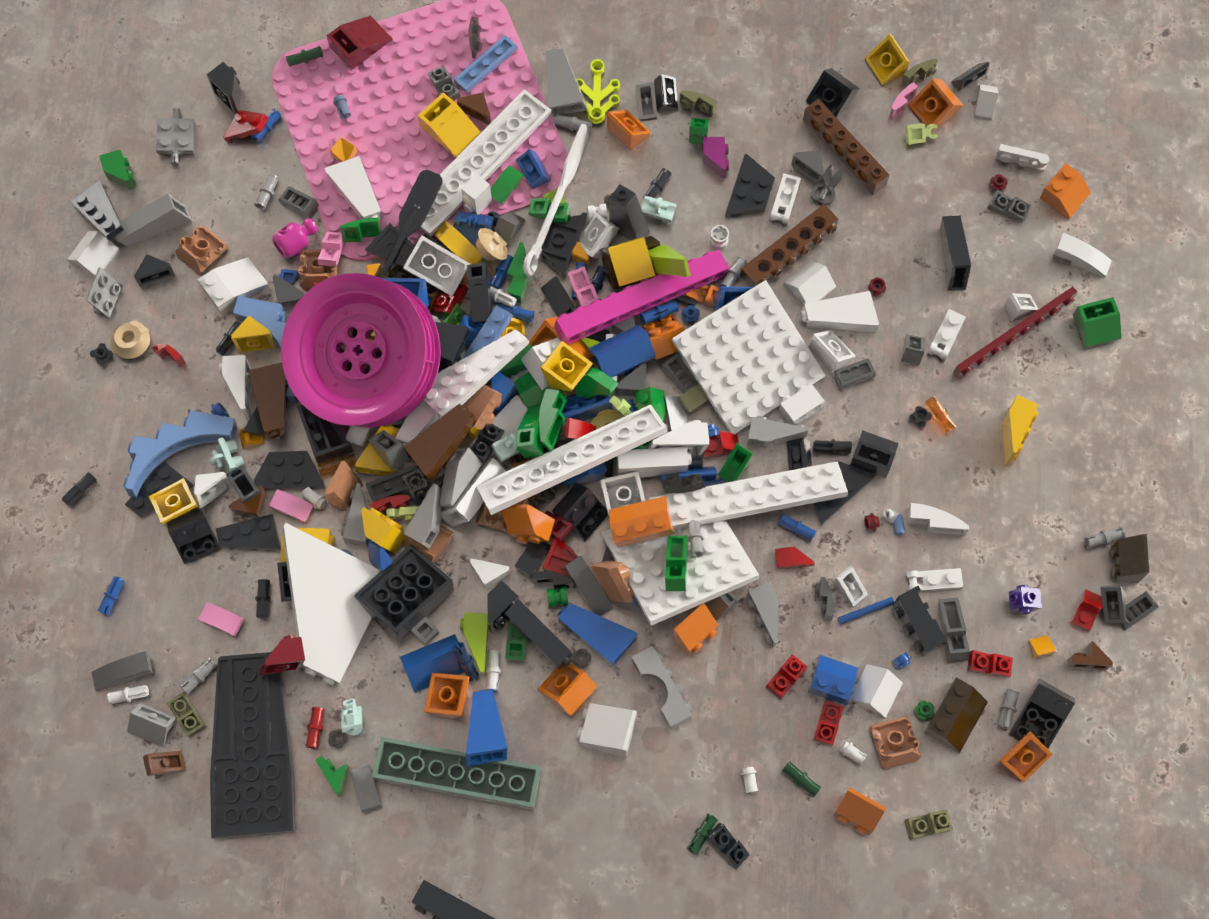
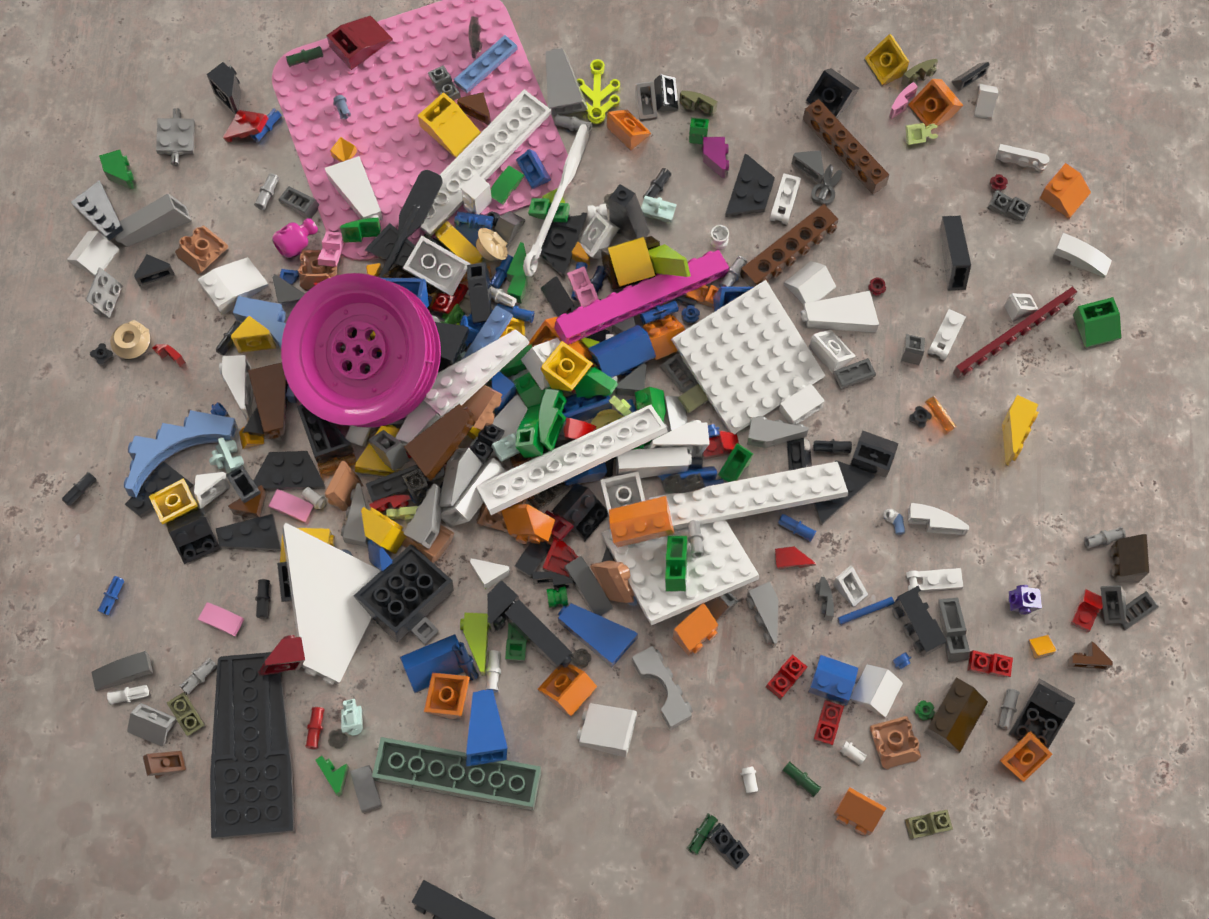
dark red plate [864,513,880,532] -> none

